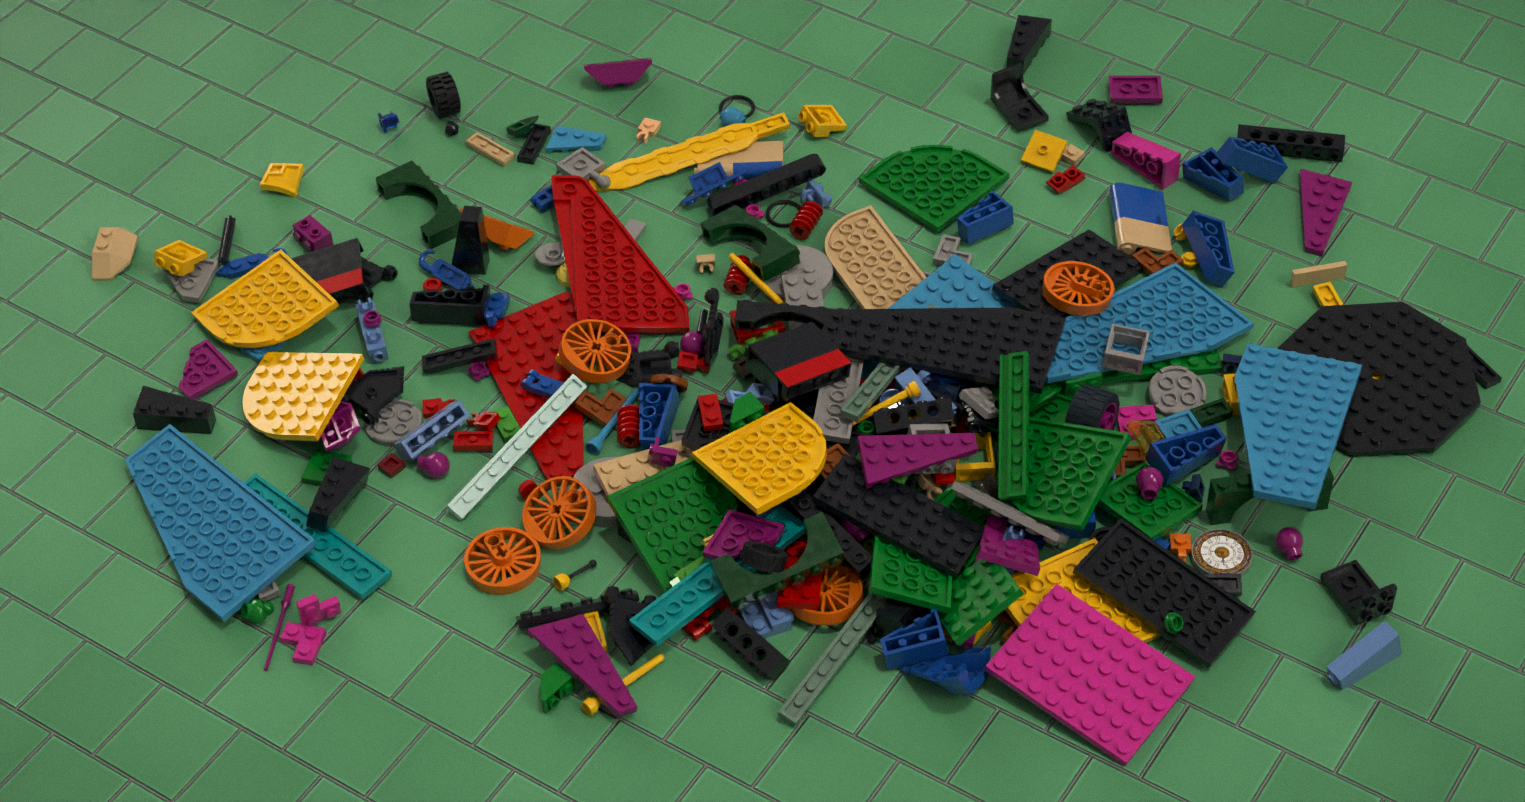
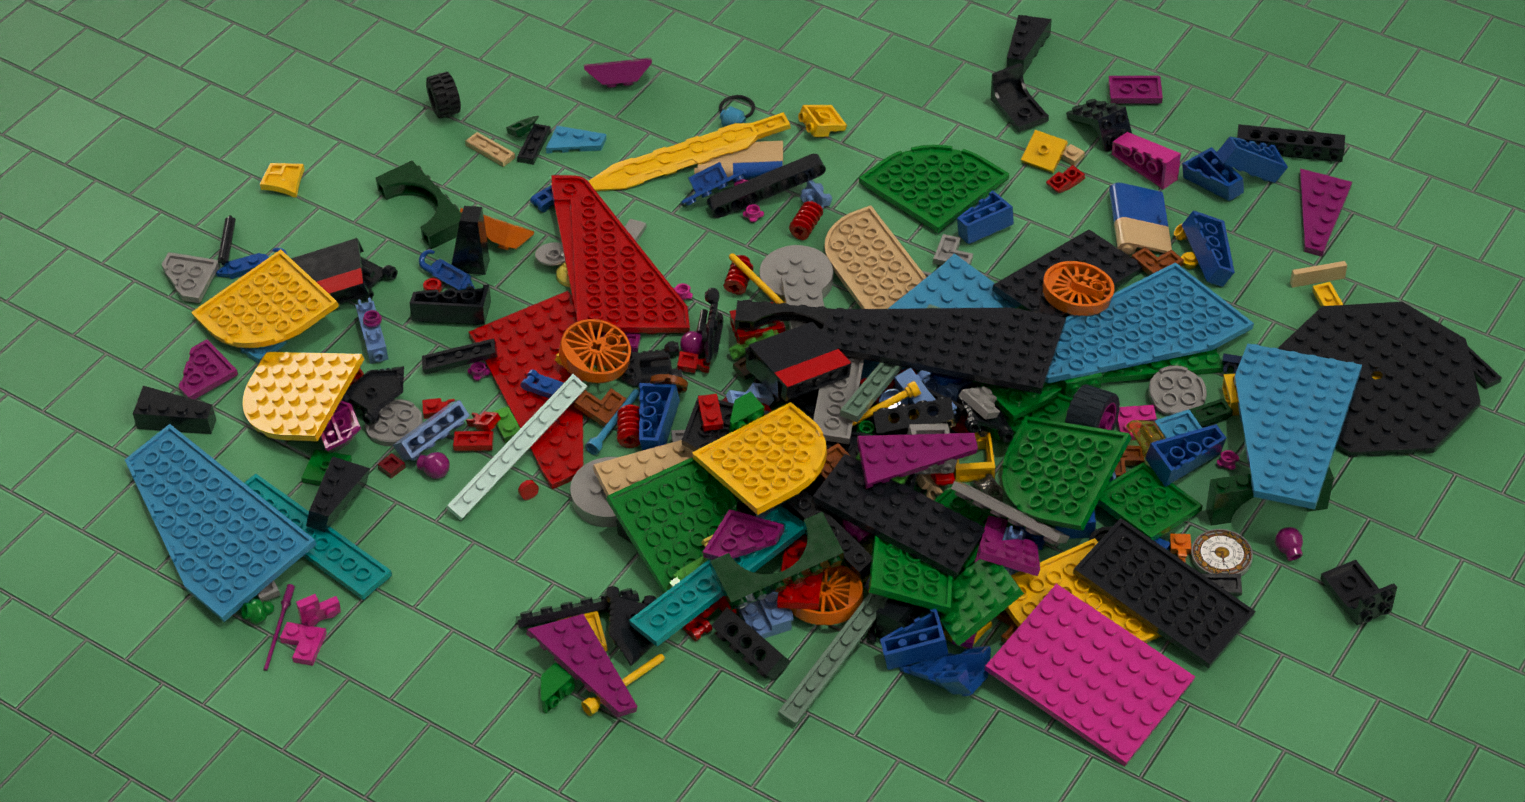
tan wedge [92,227,138,281] -> none
yellow plate [154,240,207,276] -> none
magenta brick [292,215,333,252] -> none
clear blue brick [378,111,399,133] -> none
black hinge [445,121,459,135] -> none
orange piece [464,527,541,595] -> none
blue hinge [484,292,510,327] -> none
orange piece [522,476,597,550] -> none
yellow hinge [552,560,597,591] -> none
light grey plate [556,147,611,189] -> none
light nougat plate [636,118,661,144] -> none
magenta bracket [649,437,678,467] -> none
tan tile [696,254,715,274] -> none
dark green arch [700,205,800,282] -> none
black tyre [740,541,788,573] -> none
black tyre [766,200,801,227] -> none
green plate [998,351,1029,501] -> none
light grey window [1102,324,1150,375] -> none
magenta piece [1136,467,1164,500] -> none
green plate [1164,612,1183,633] -> none
dark blue tile [1182,474,1205,502] -> none
medium blue slope [1326,621,1402,690] -> none

